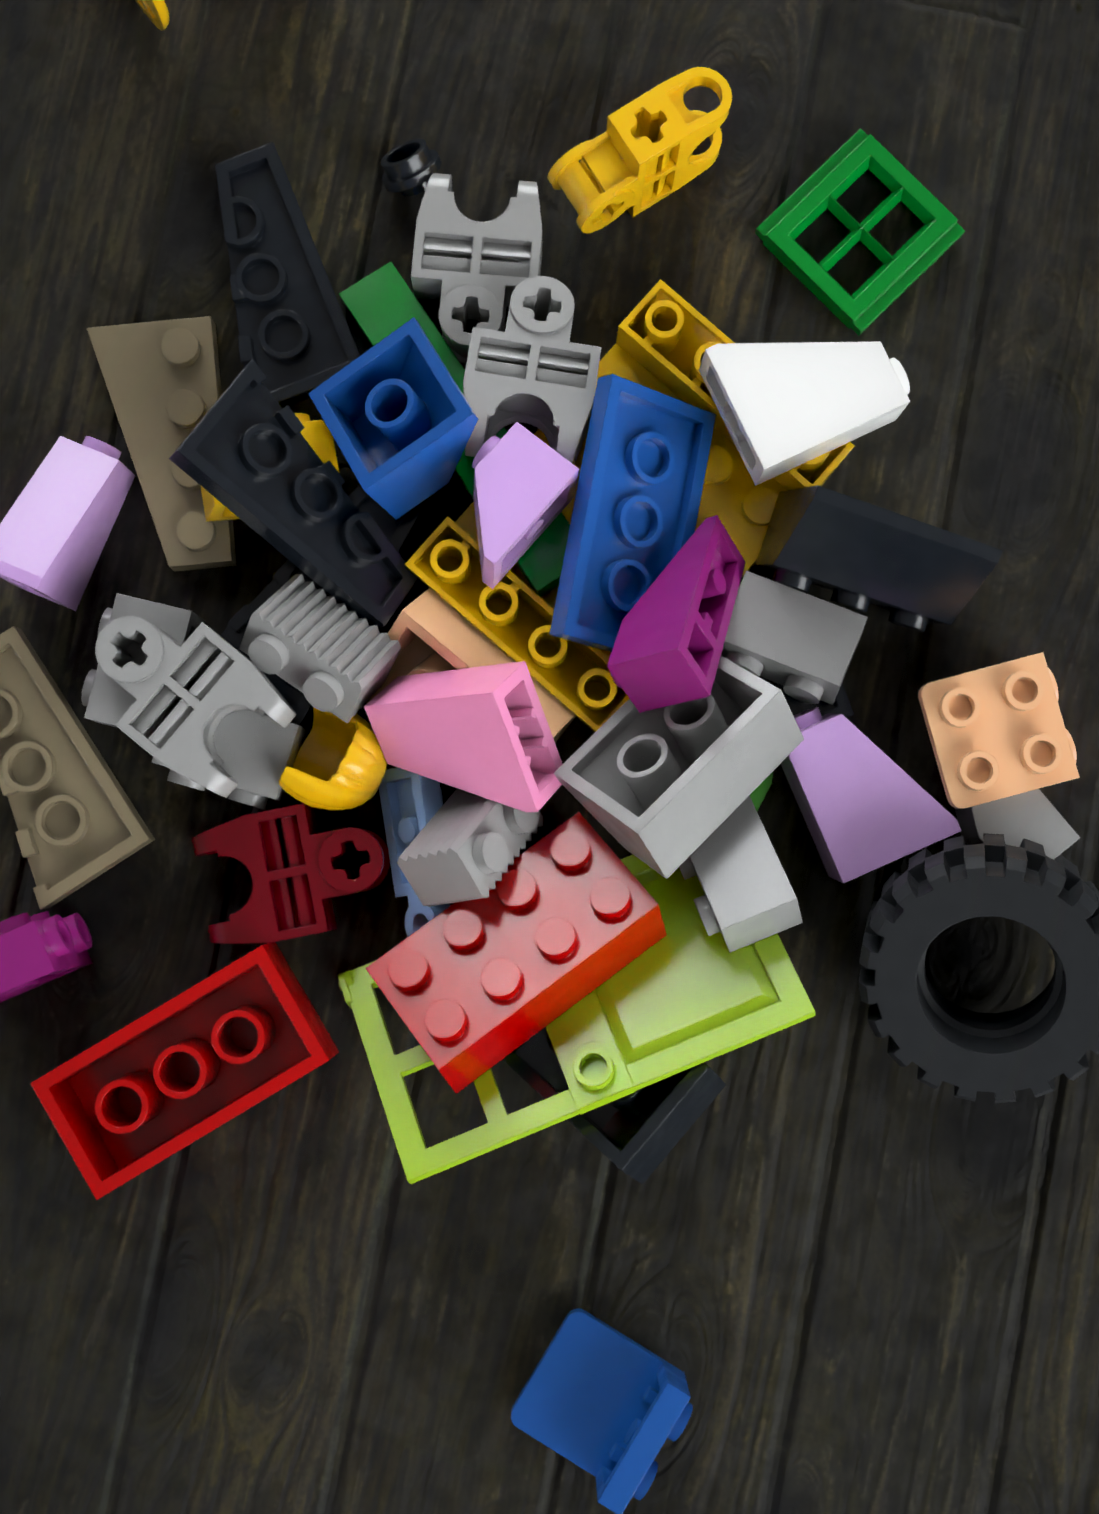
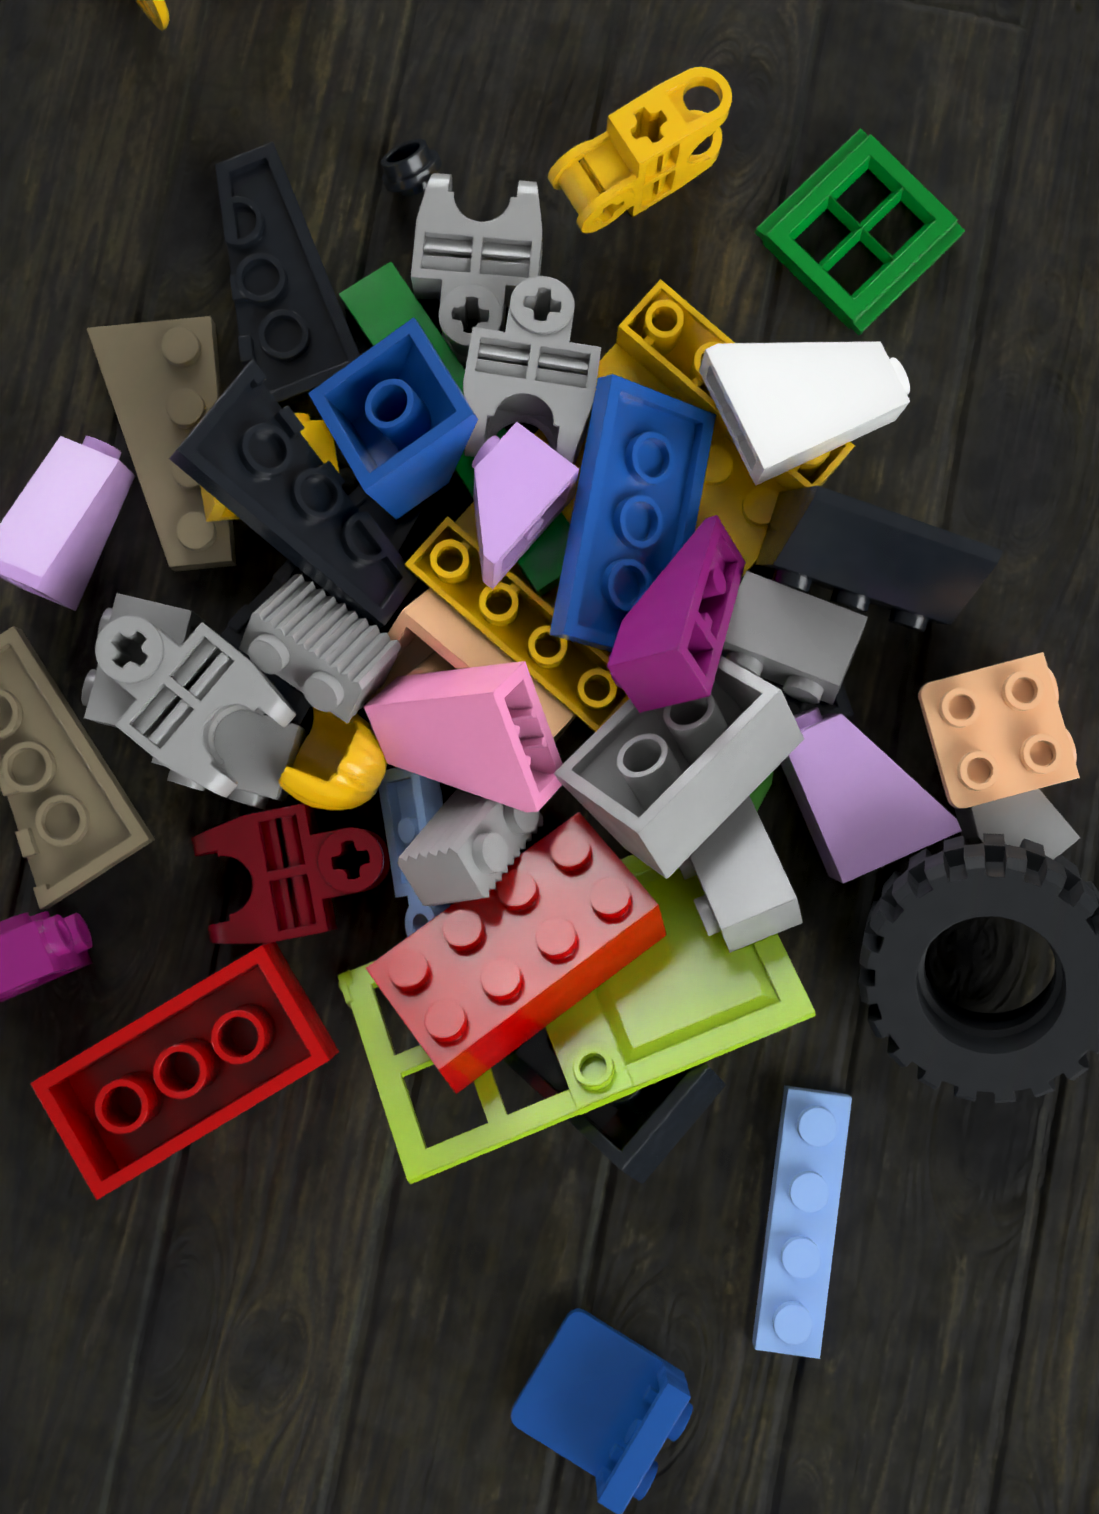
none -> light blue plate [752,1085,852,1359]

